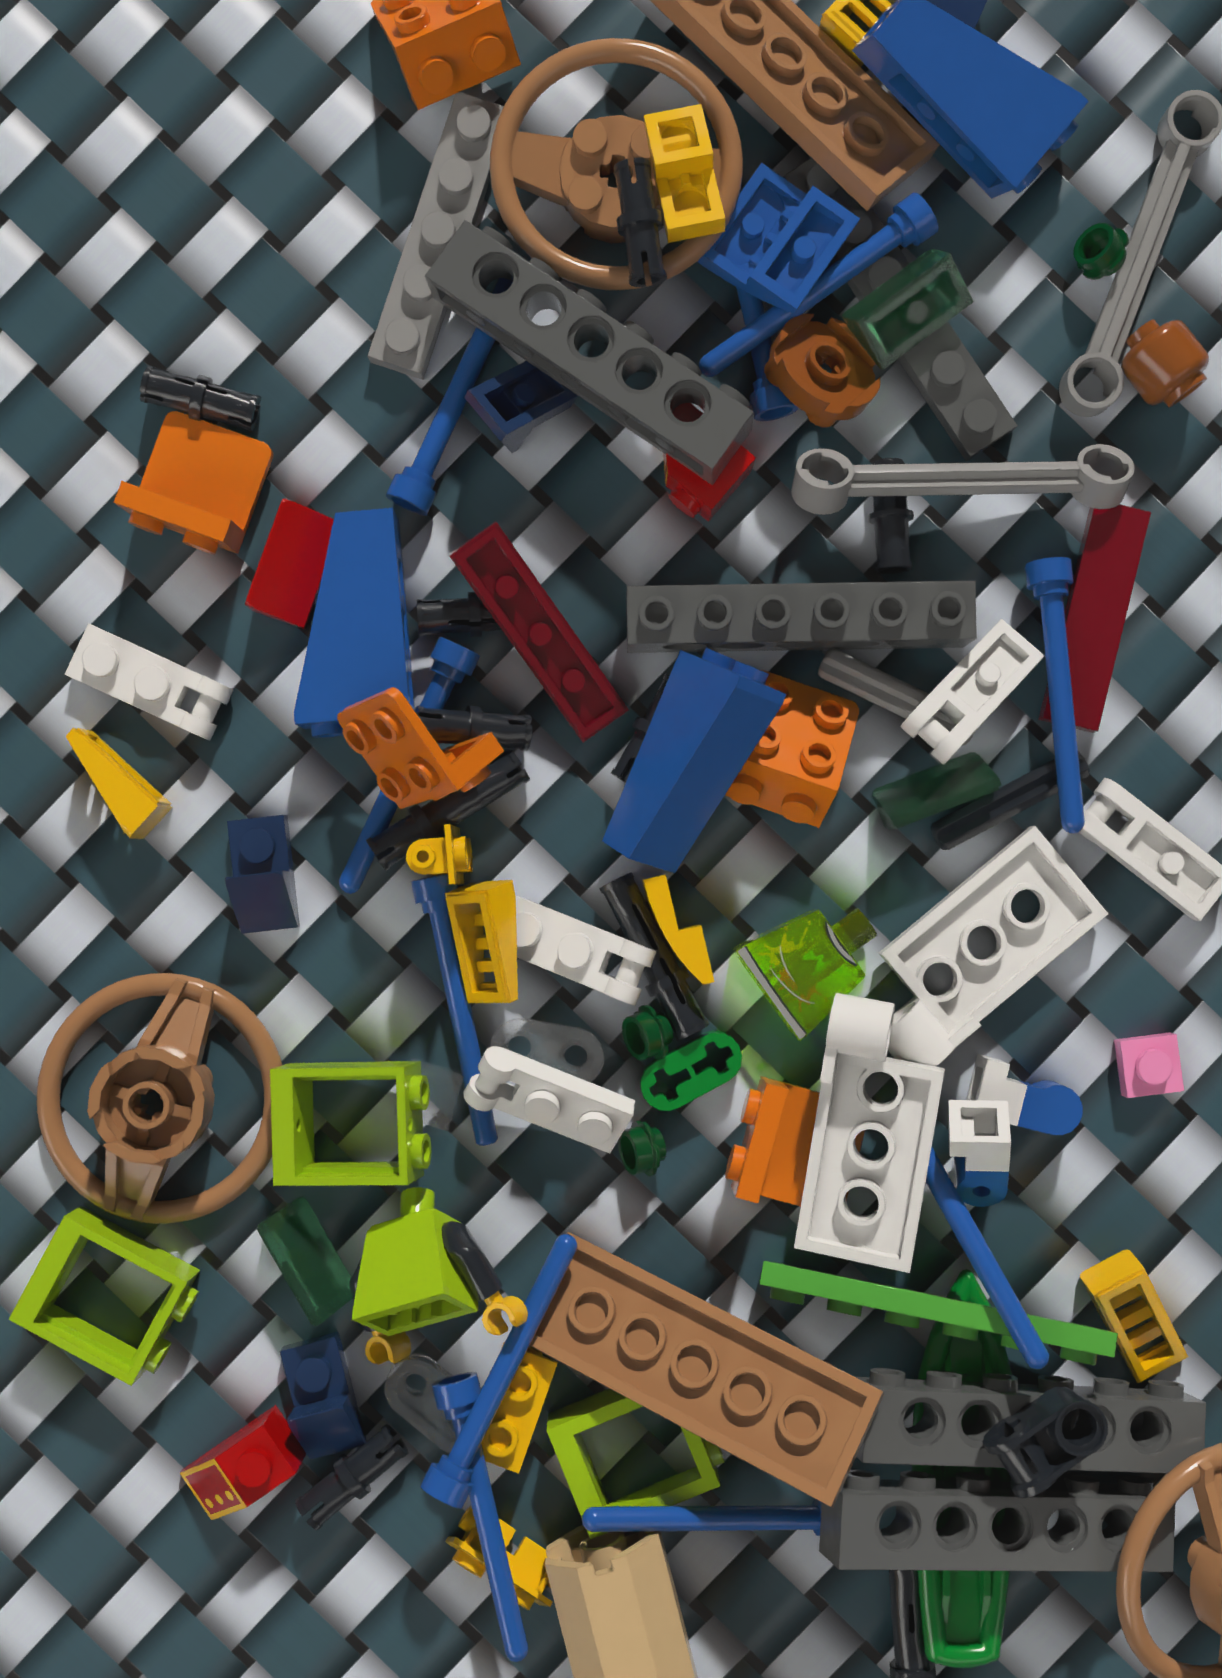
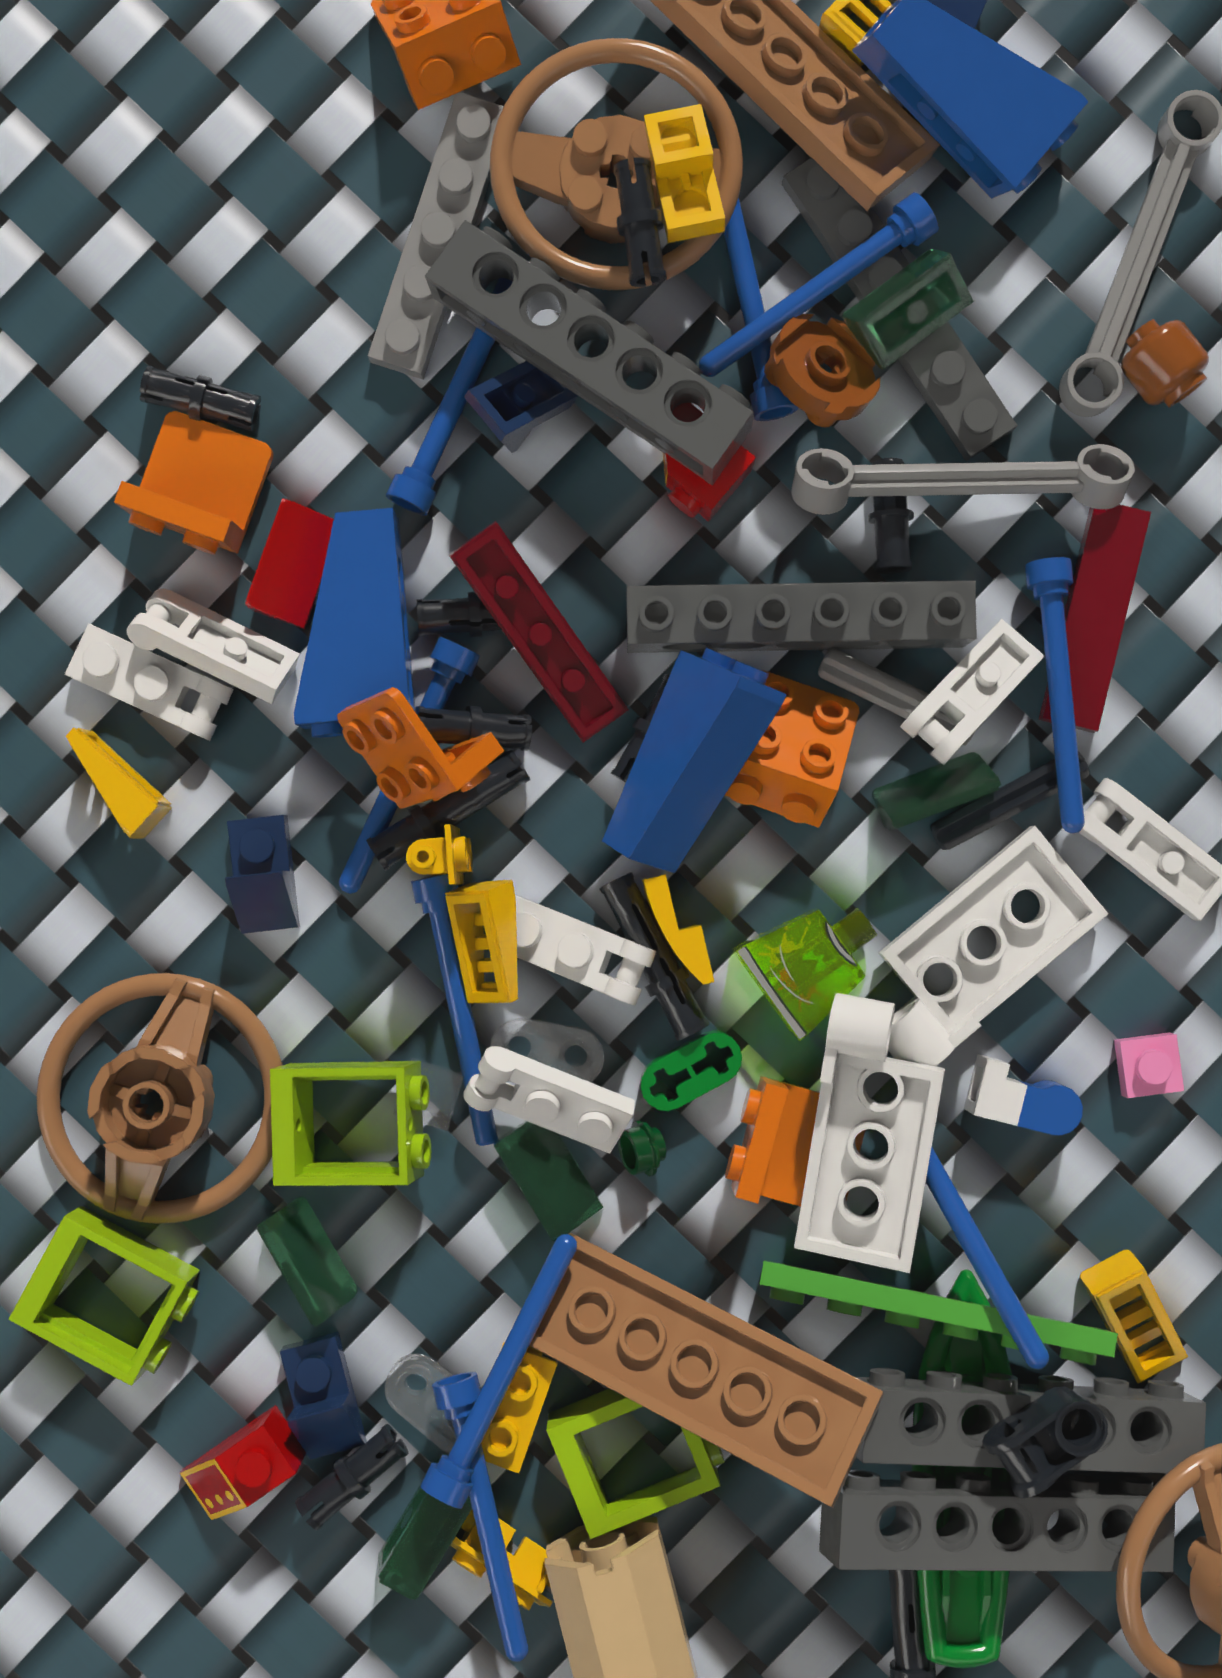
lime torso [349,1187,528,1365] -> none
blue piece [582,1499,822,1536] -> none
dark green plate [622,1005,673,1060] -> none
blue slope [697,163,860,314] -> none
white leg [948,1100,1011,1207] -> none
dark green plate [1073,223,1129,280] -> none
none -> white plate [127,589,300,704]
none -> clear green slope [378,1459,472,1600]
none -> clear green slope [494,1121,603,1243]

